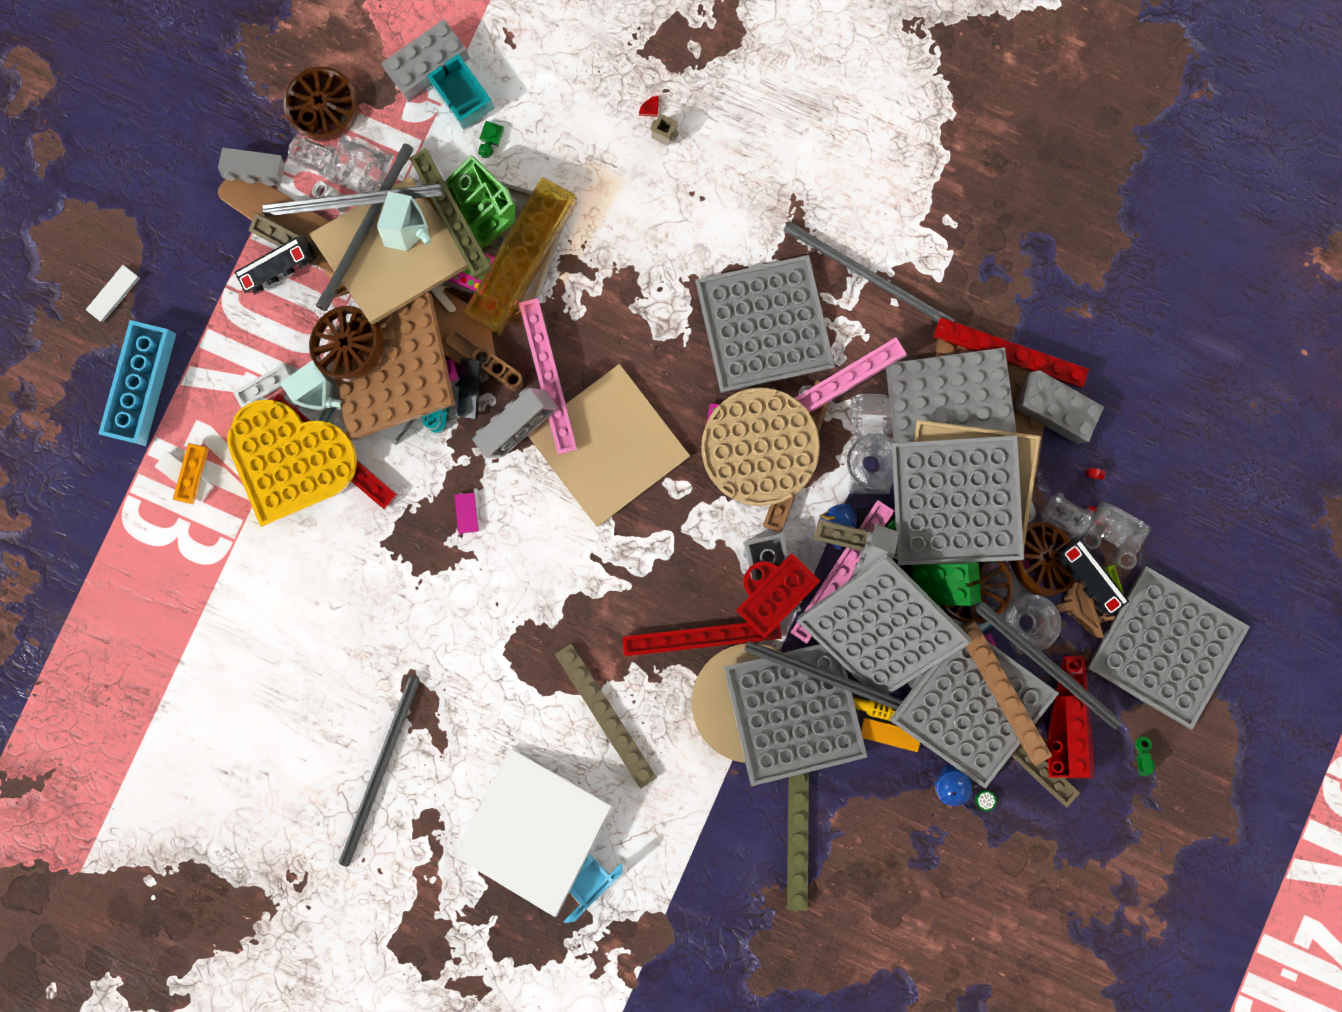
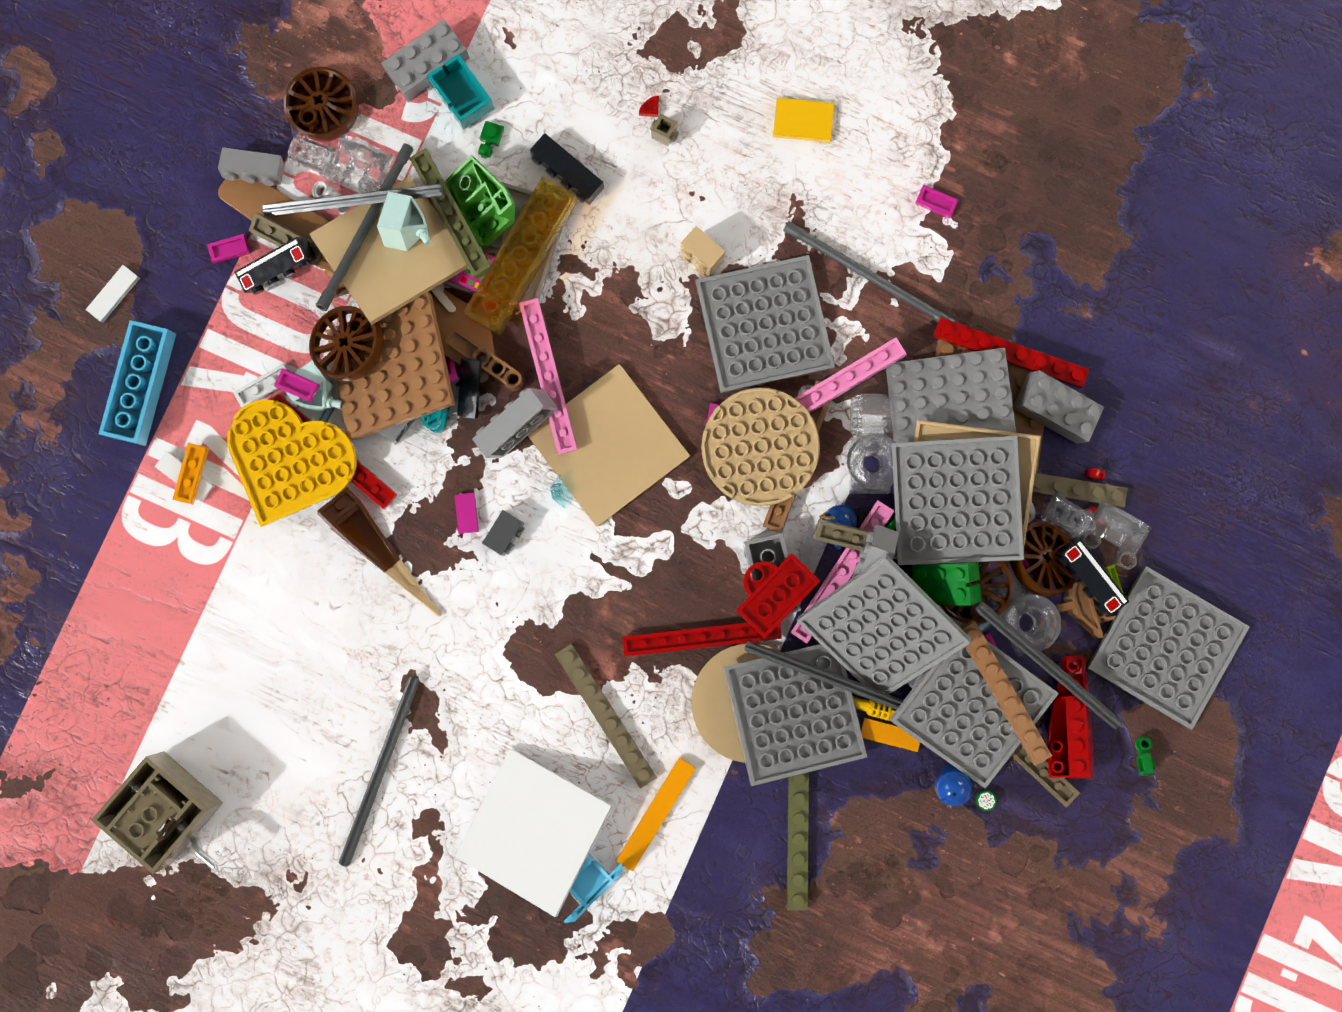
none -> dark tan piece [91,751,224,874]
none -> dark pink tile [207,234,251,264]
none -> dark pink tile [274,368,320,403]
none -> reddish brown plate [317,487,441,617]
none -> dark grey brick [482,510,525,556]
none -> black brick [530,133,604,205]
none -> clear light blue piece [551,475,566,508]
none -> light orange tile [616,757,696,871]
none -> tan brick [680,226,726,277]
none -> yellow tile [773,97,834,143]
none -> dark pink tile [915,185,959,219]
none -> dark tan plate [1032,473,1128,508]

